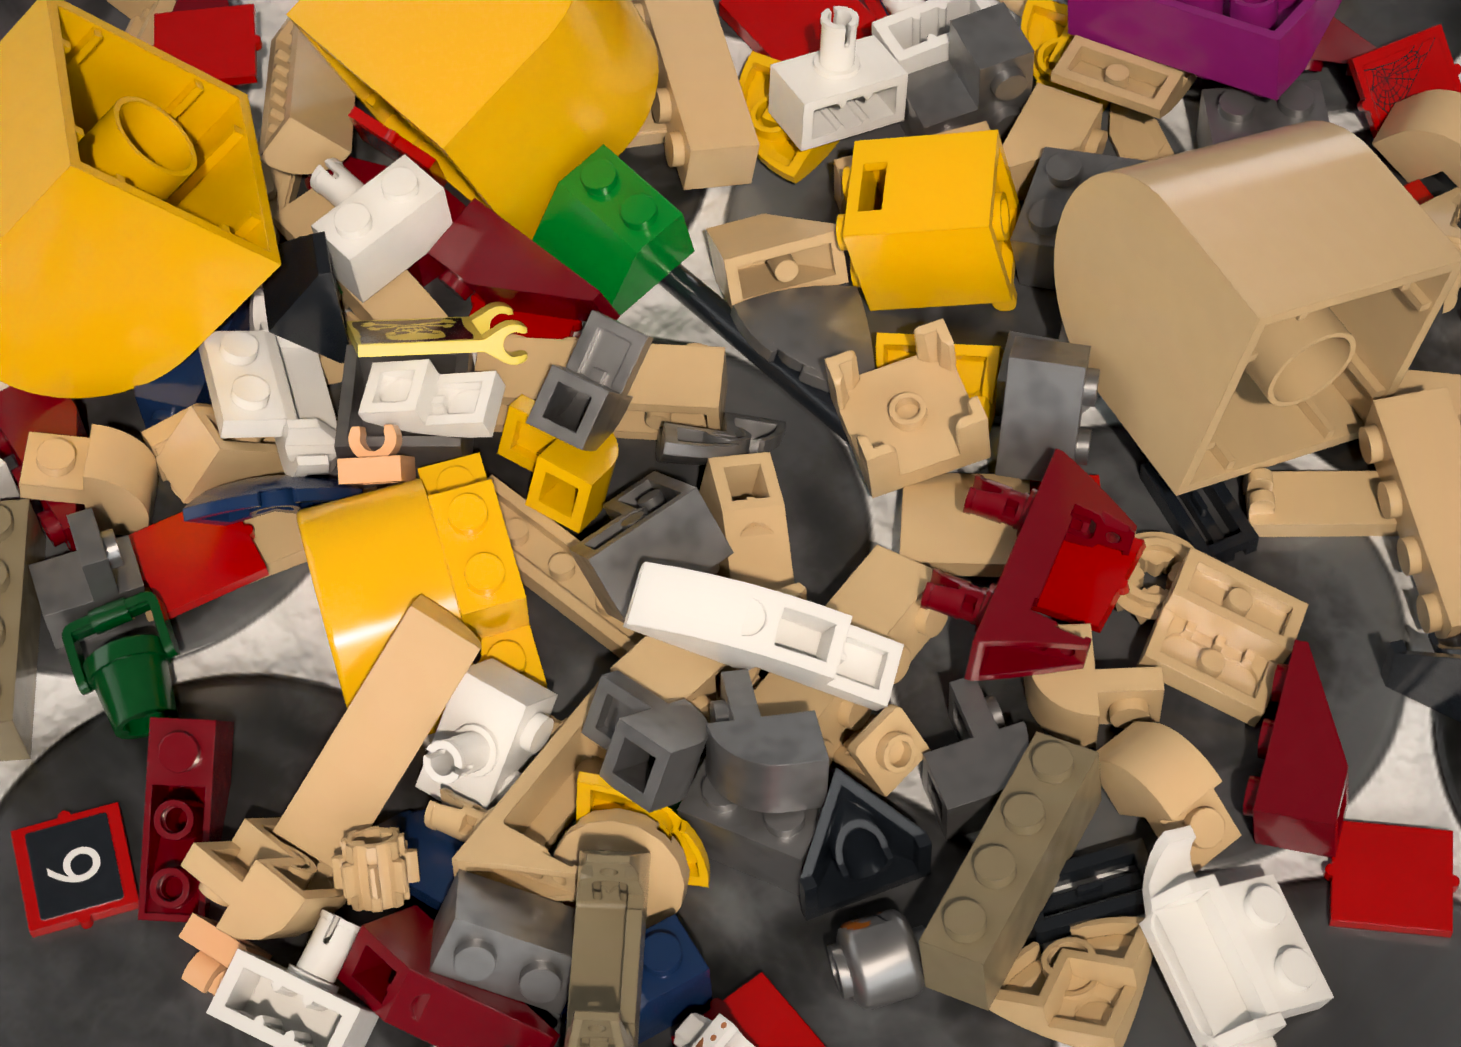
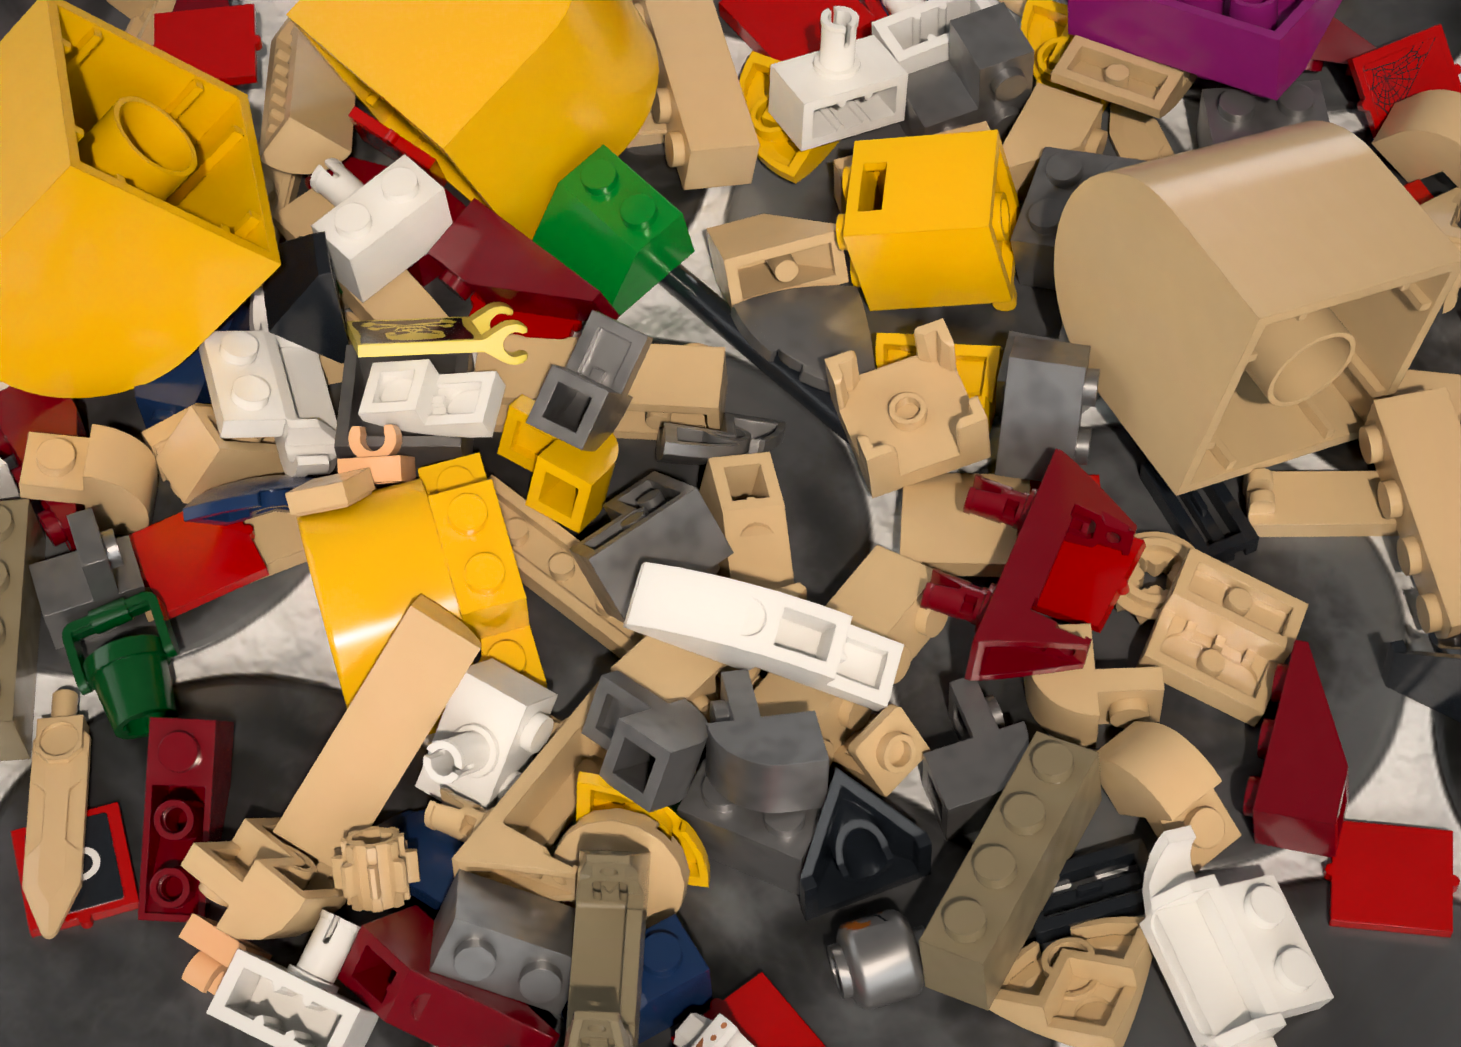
none -> tan piece [22,689,92,939]
none -> tan tile [285,467,375,517]

